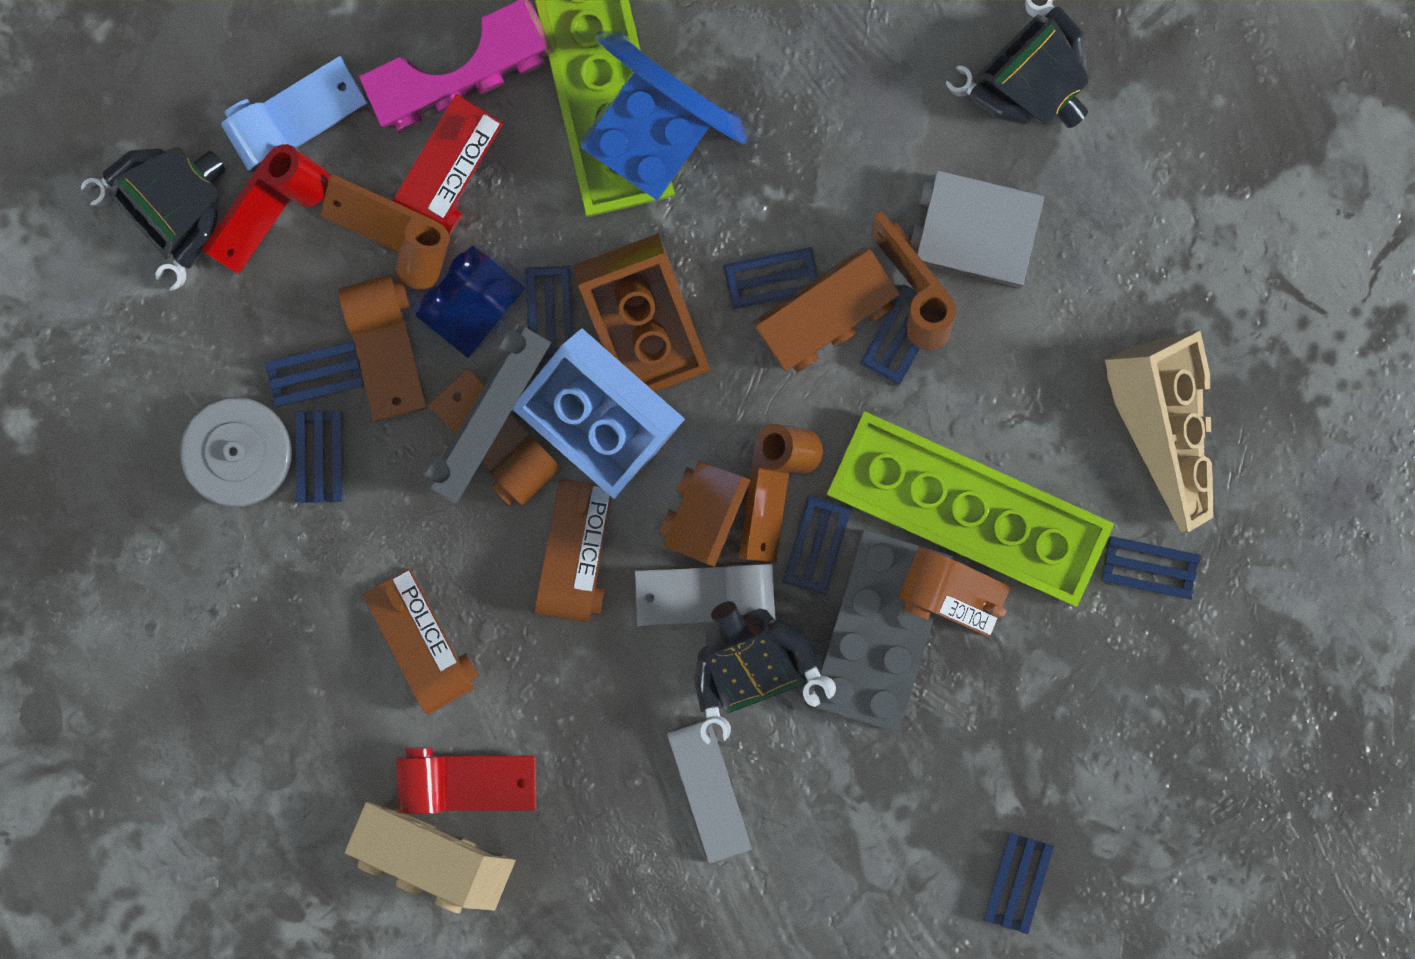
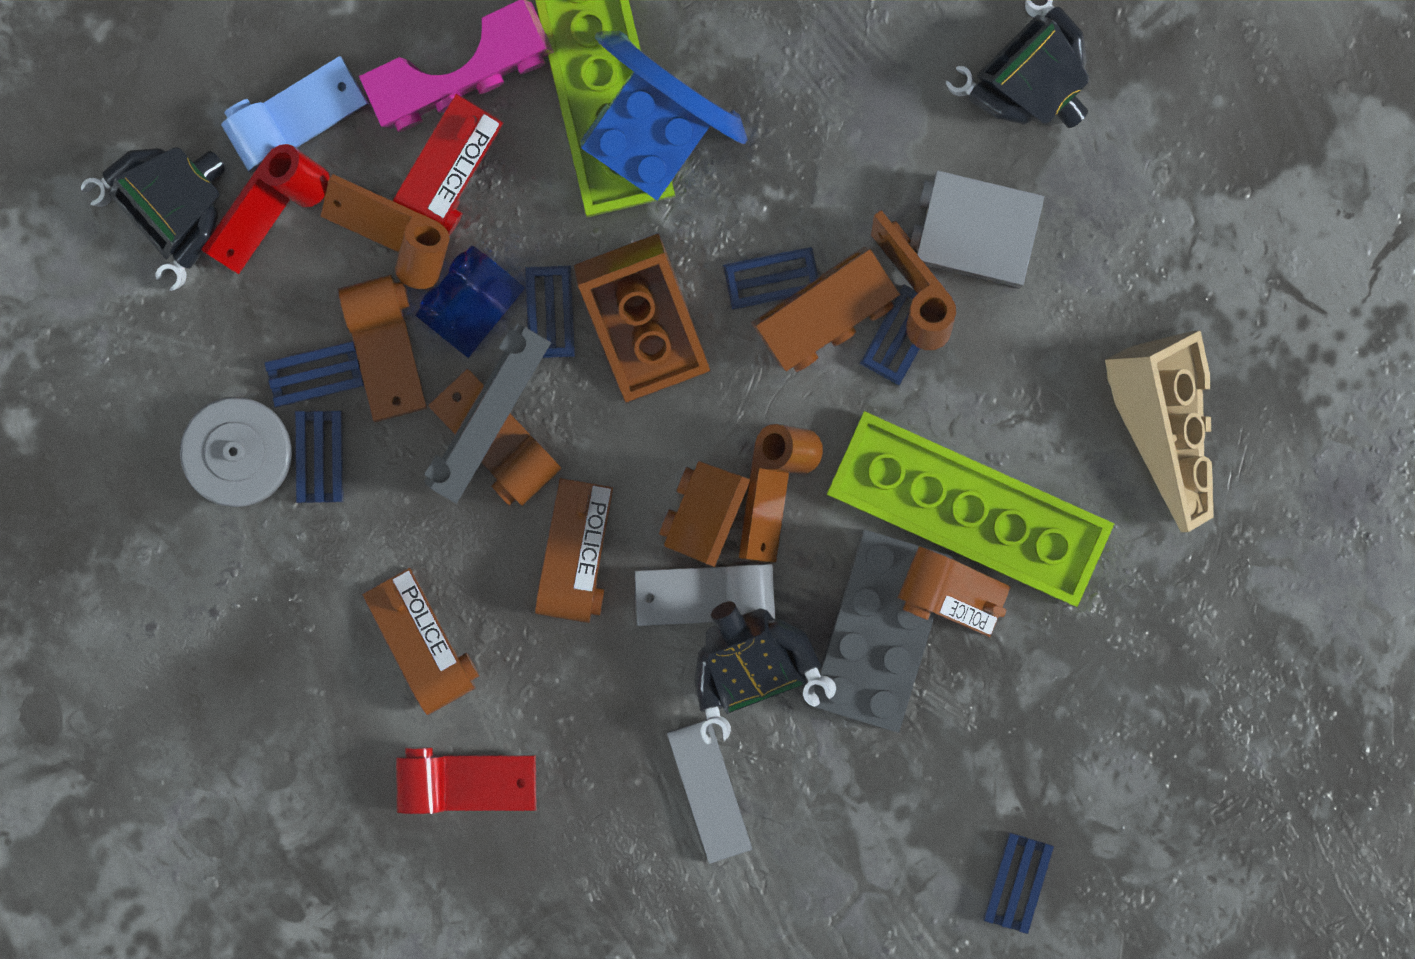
tan wedge [345,802,516,914] -> none
light blue brick [512,328,685,499] -> none
dark blue tile [782,495,852,595] -> none
dark blue tile [1101,536,1201,600] -> none

